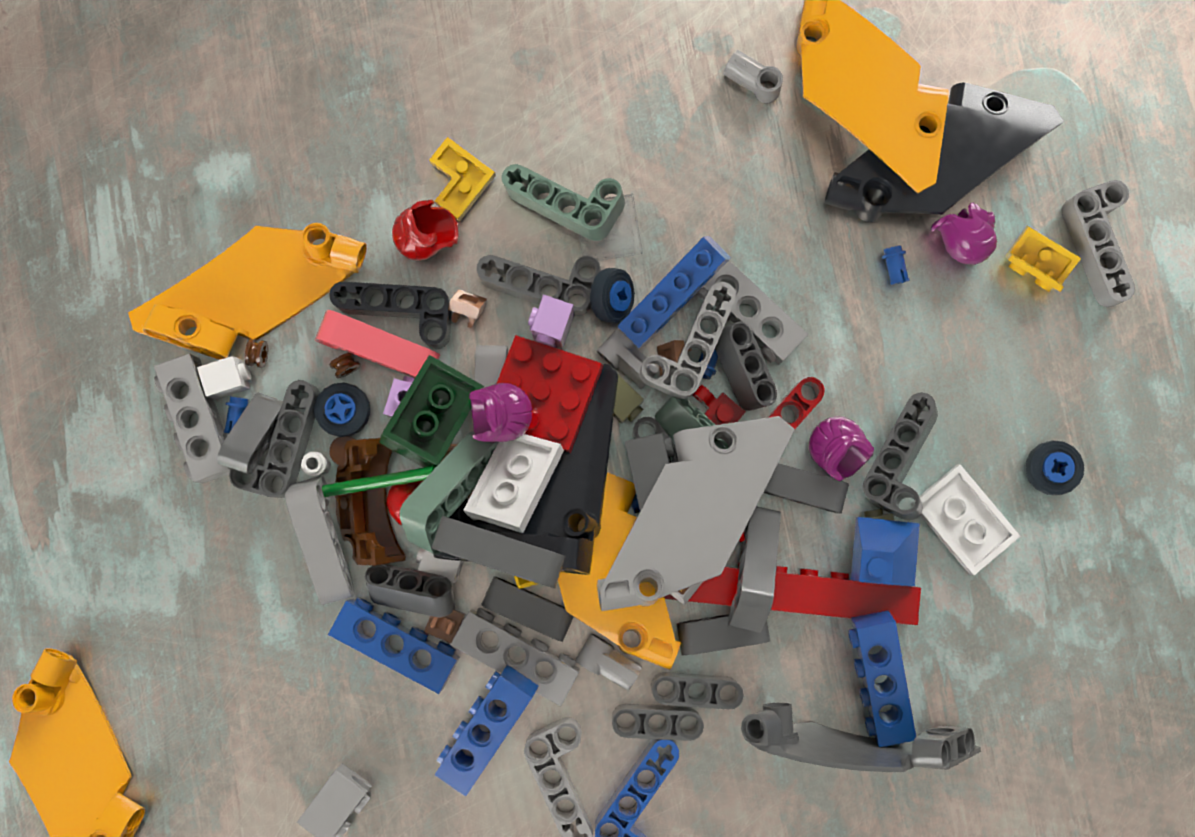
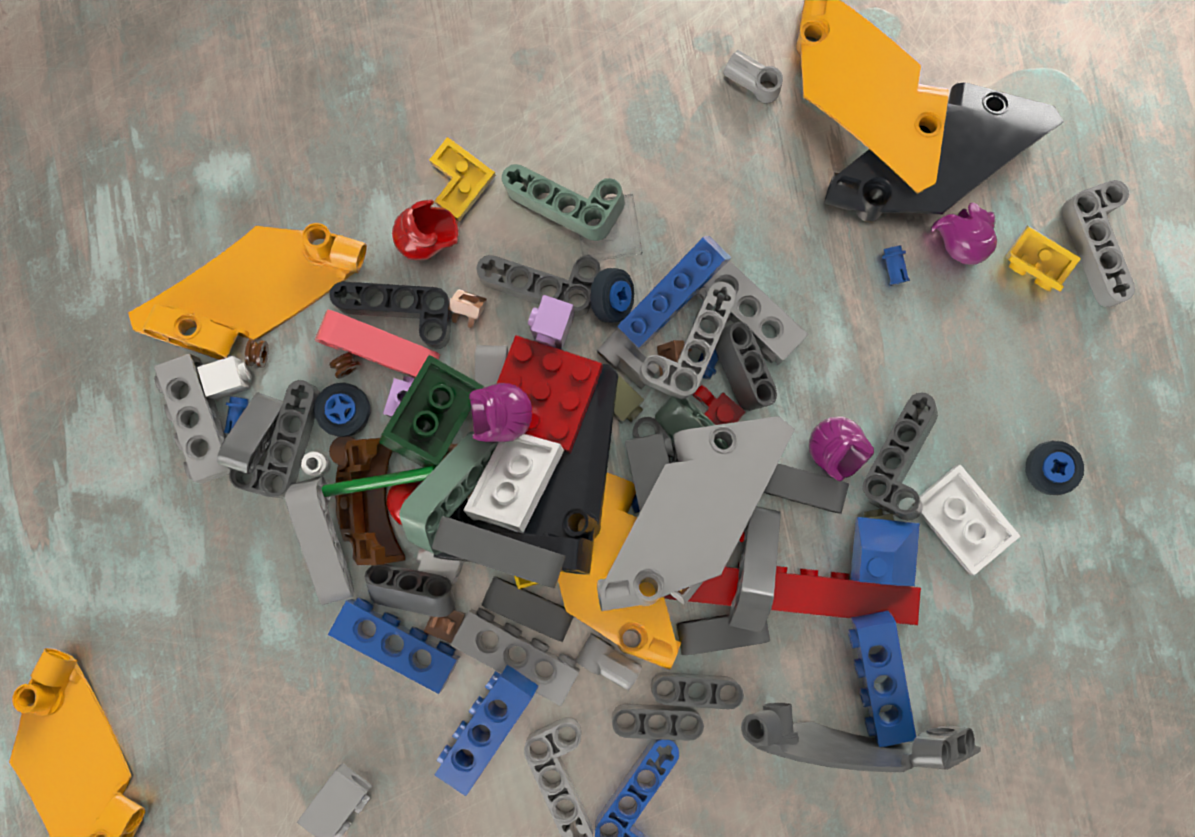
red beam [766,377,825,429] -> none

